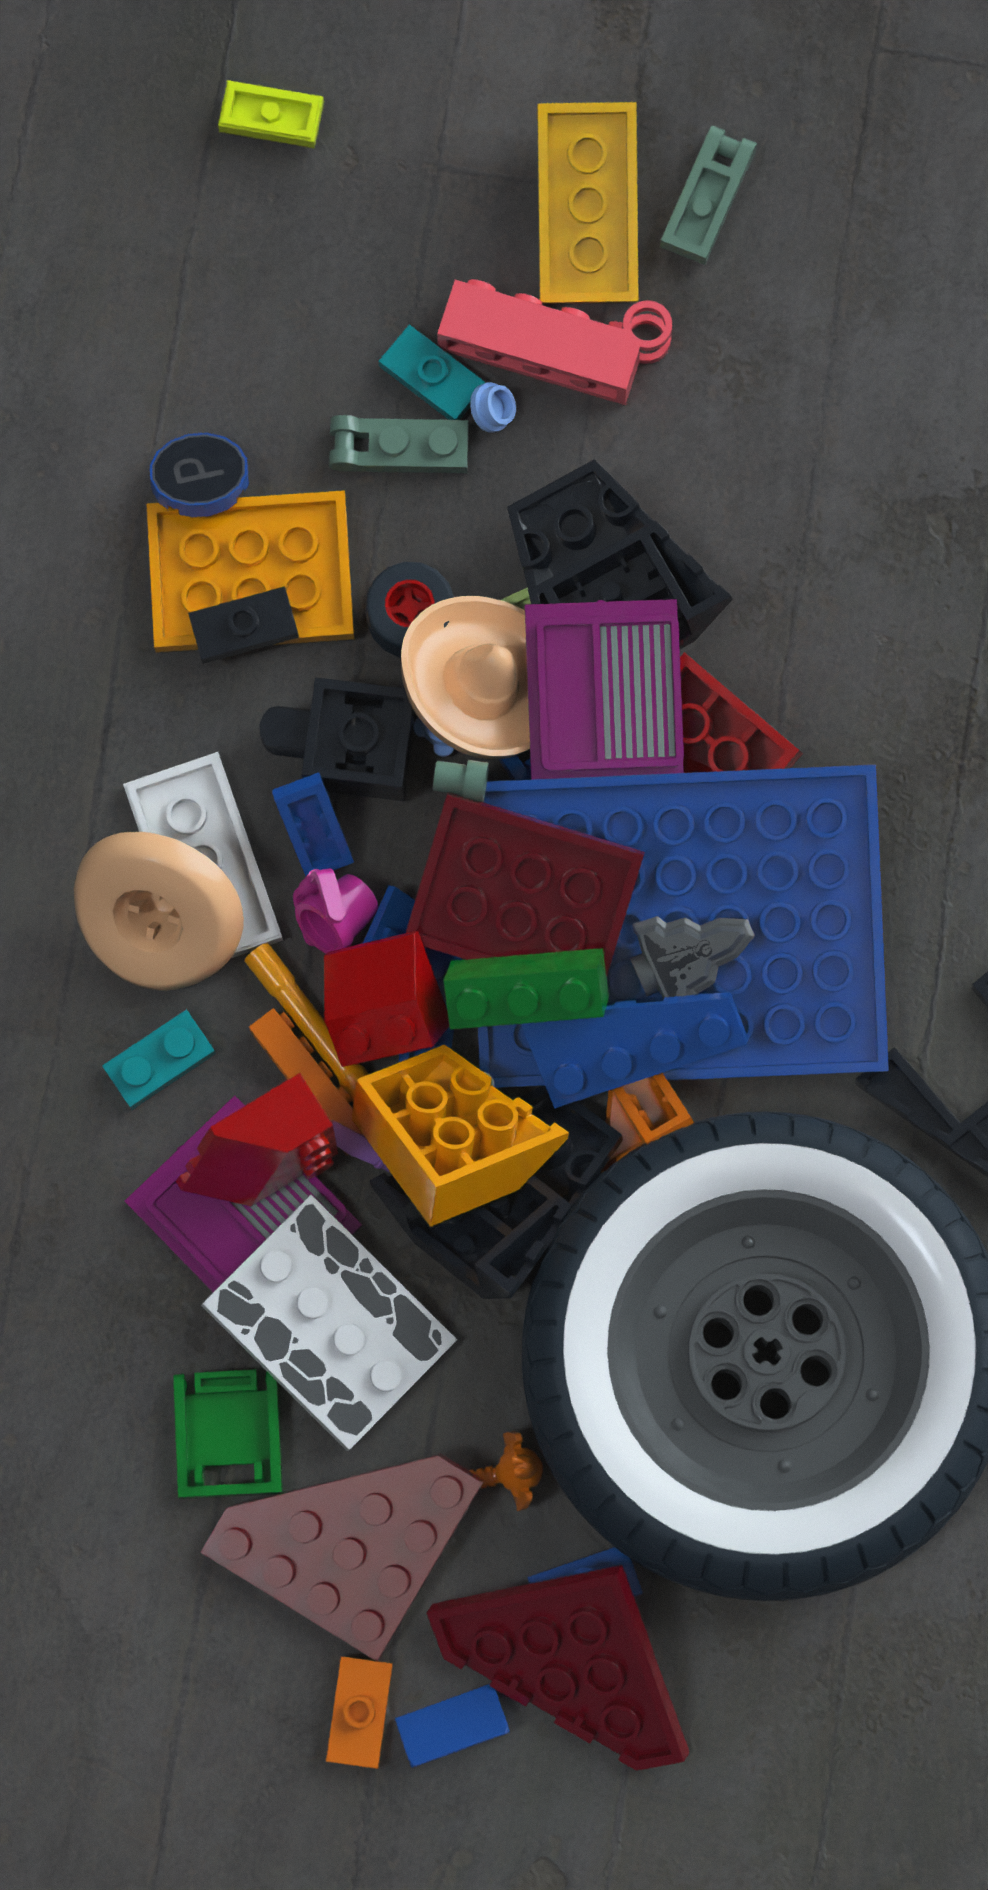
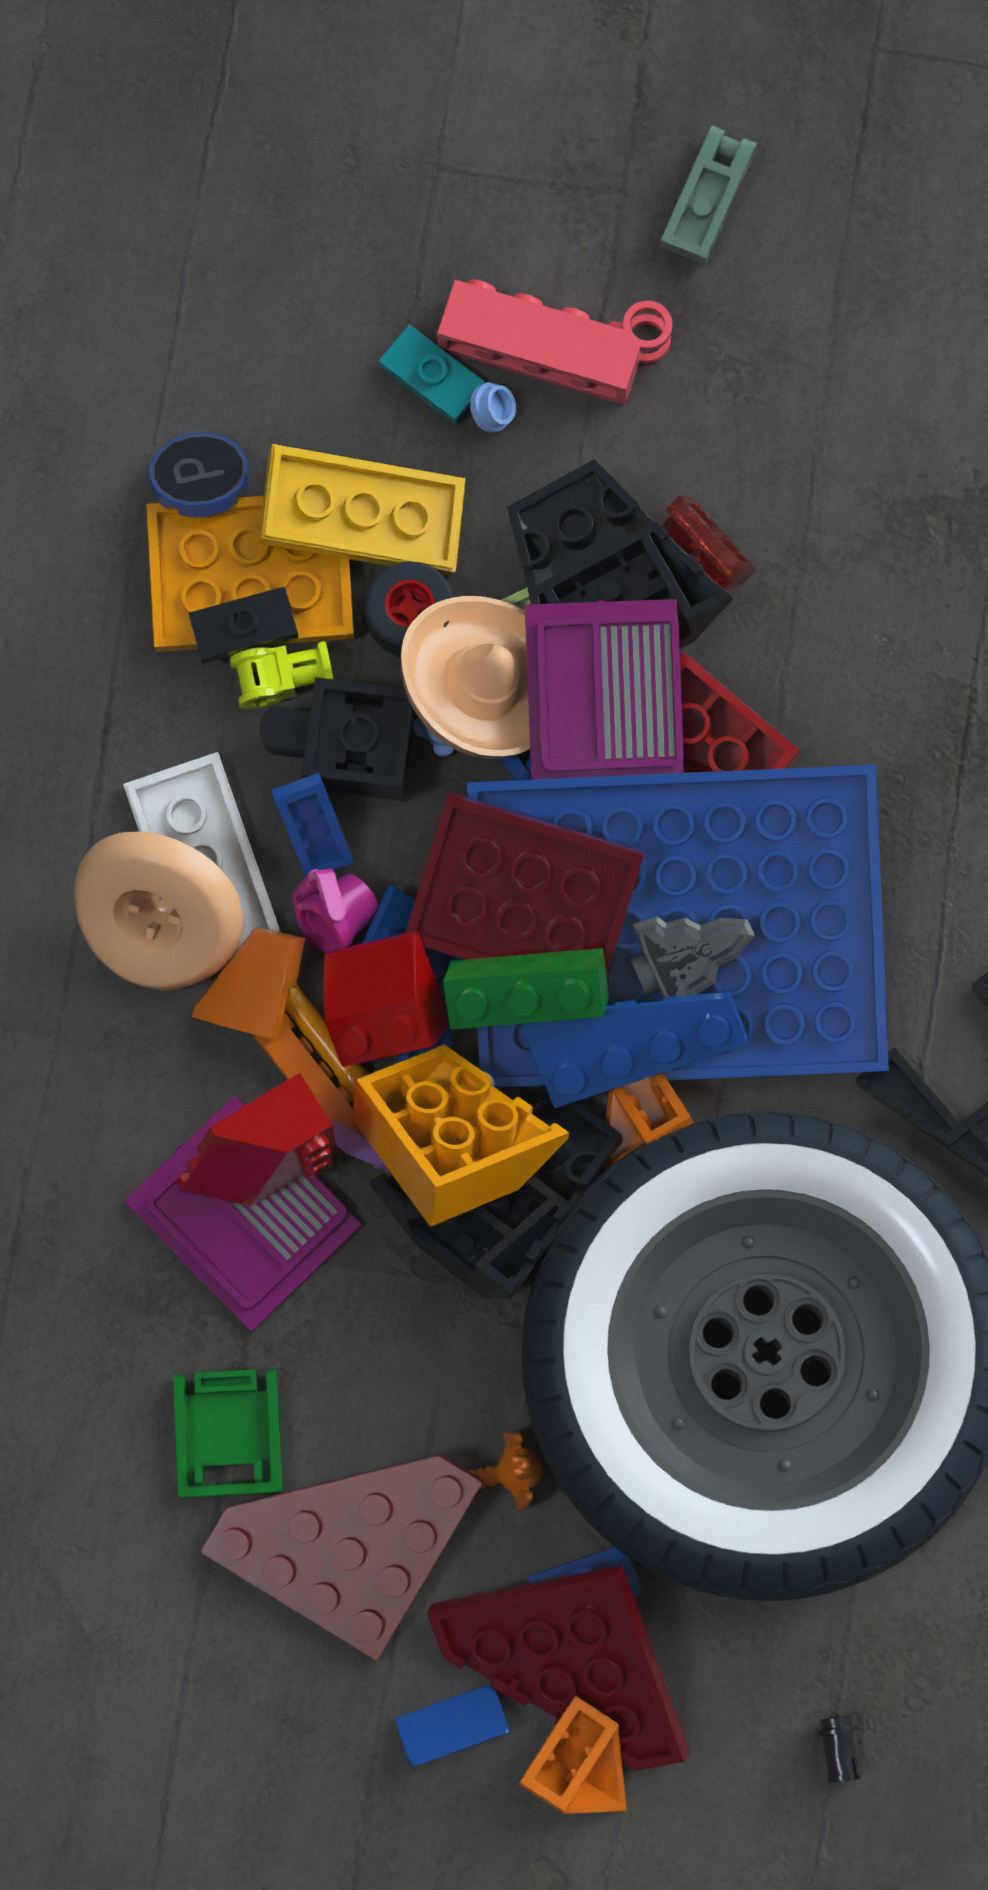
teal plate [102,1009,216,1110] -> none
white plate [201,1195,457,1451] -> none
neon yellow plate [218,80,324,148] -> none
orange plate [326,1656,393,1769] -> none
sand green plate [329,415,468,473] -> none
sand green brick [433,760,489,803] -> none
yellow plate [537,102,638,304] -> none
none -> orange slope [192,927,305,1039]
none -> neon yellow connector [230,641,333,709]
none -> yellow tile [258,444,466,577]
none -> orange slope [518,1696,627,1814]
none -> clear red tile [662,495,757,589]
none -> black pin [816,1715,861,1783]

